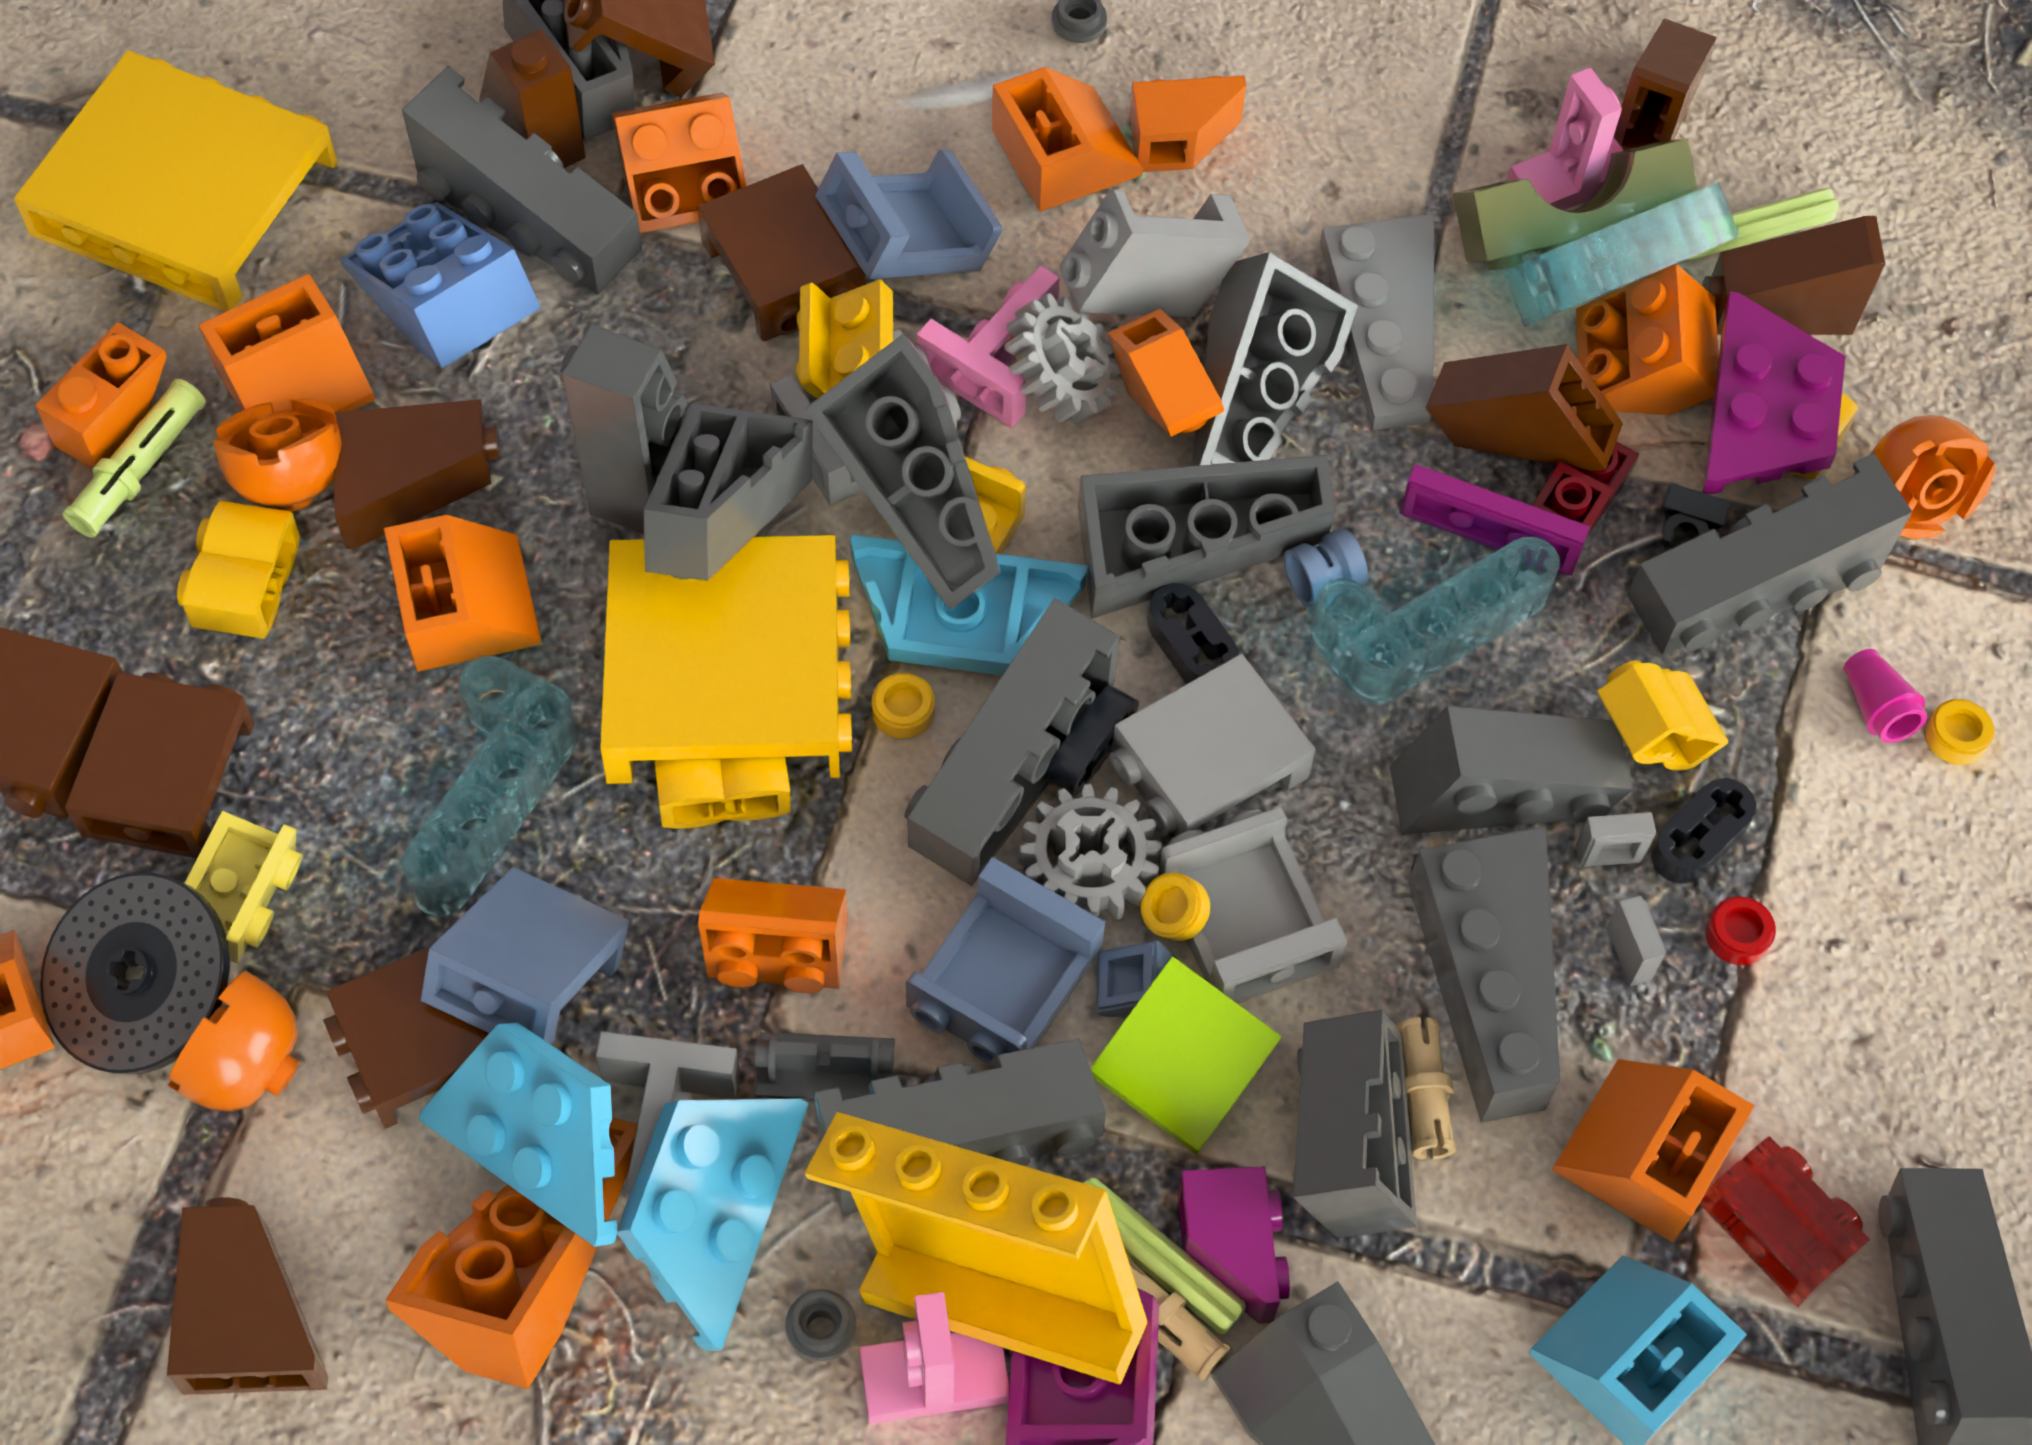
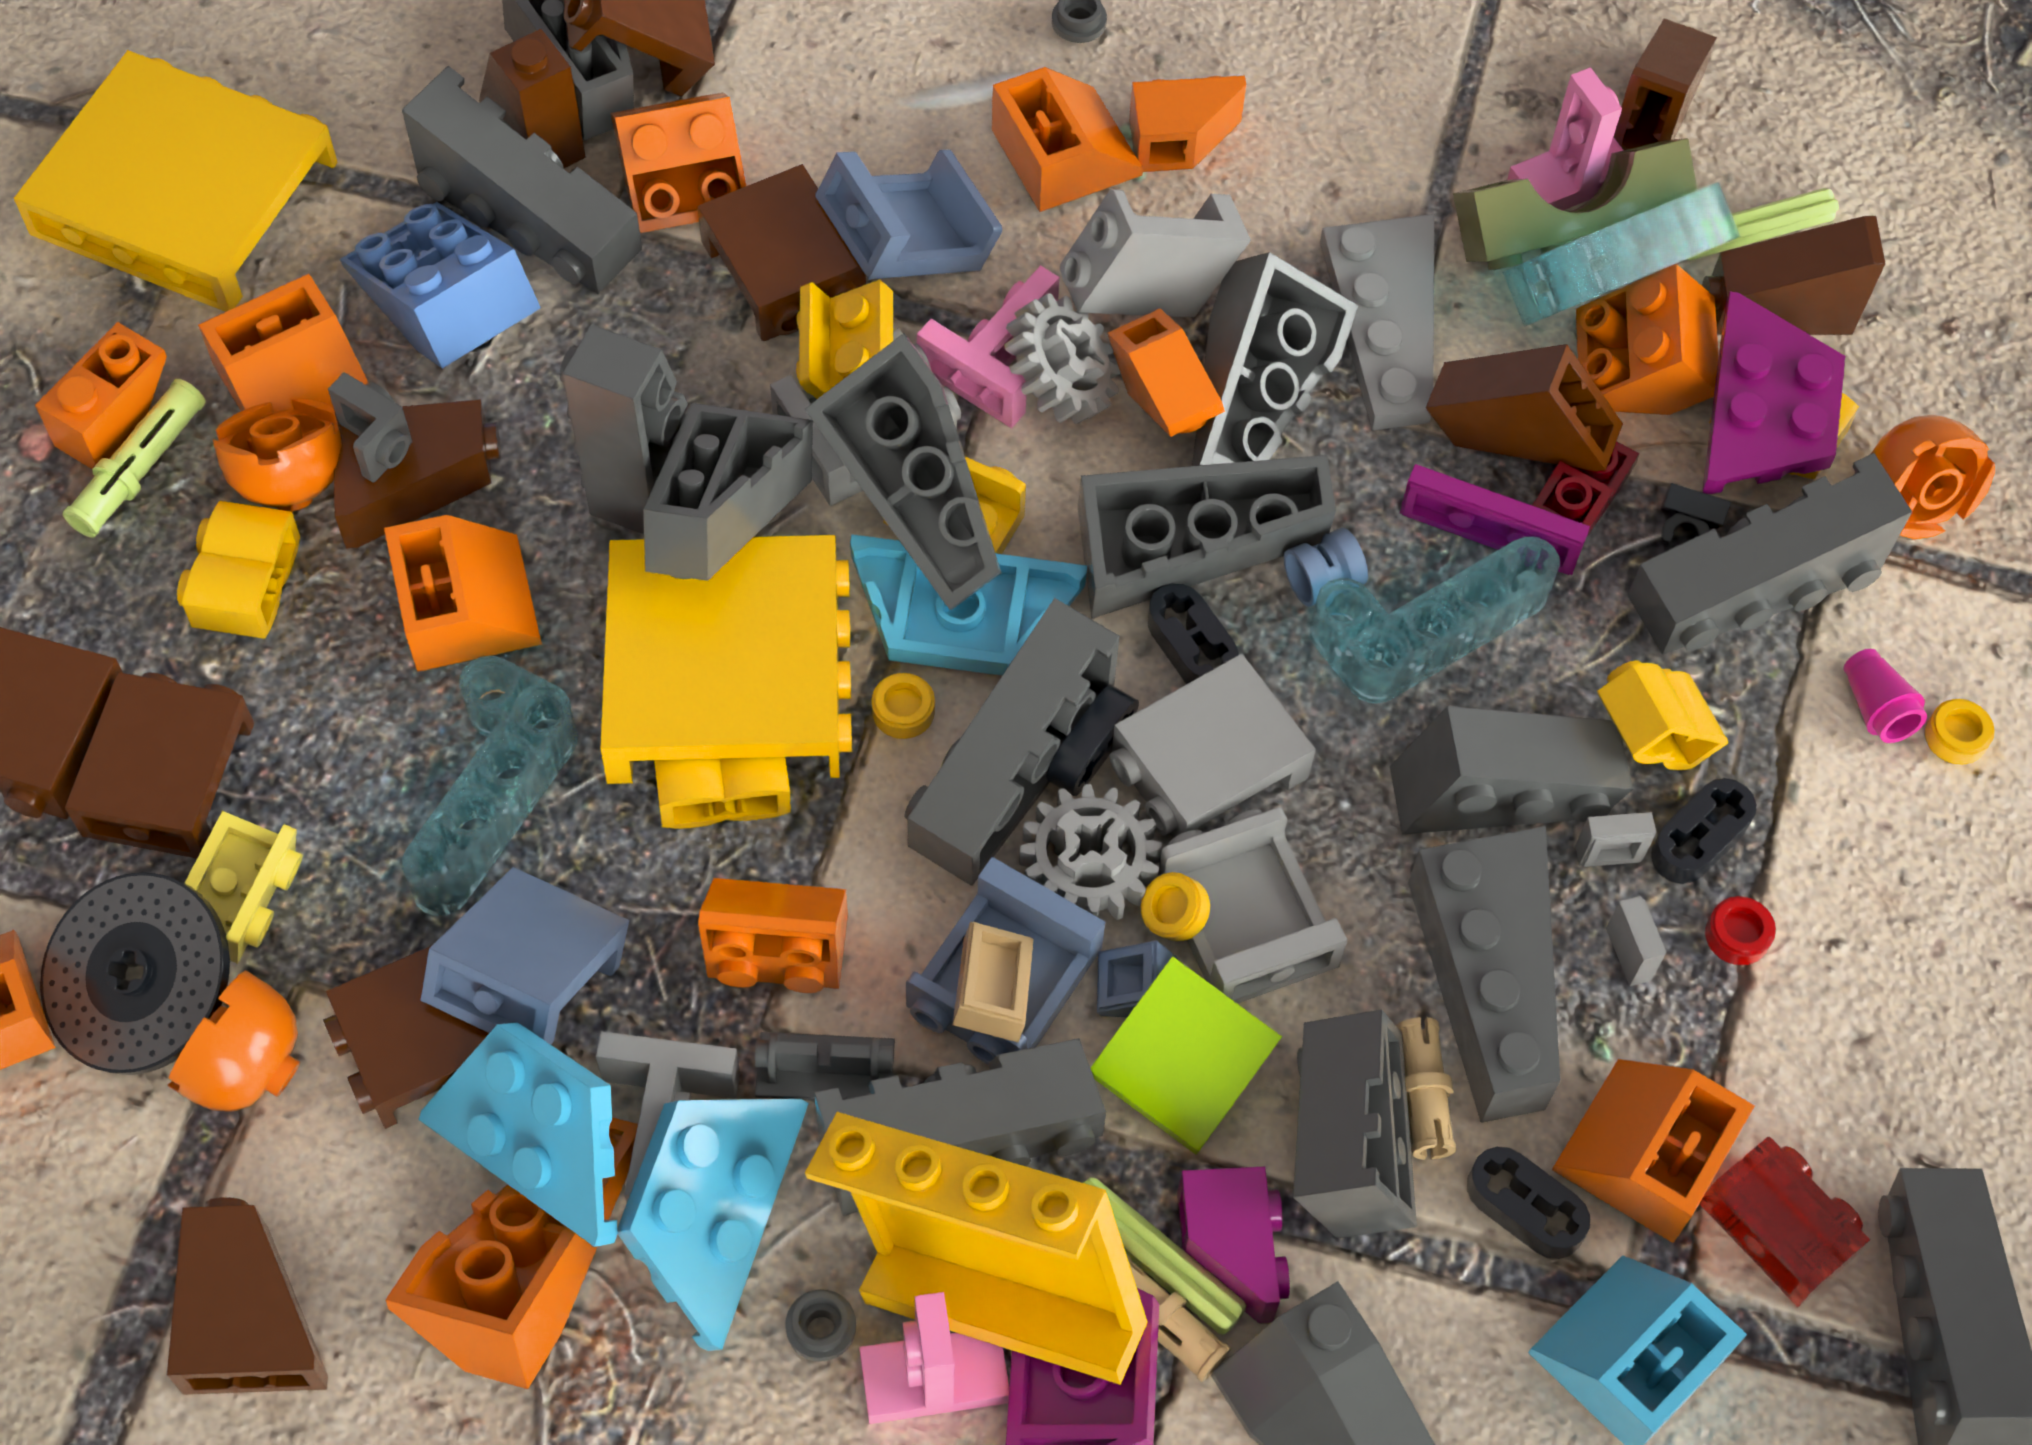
none -> dark grey bracket [328,372,412,483]
none -> tan tile [953,922,1034,1042]
none -> black beam [1467,1146,1590,1259]

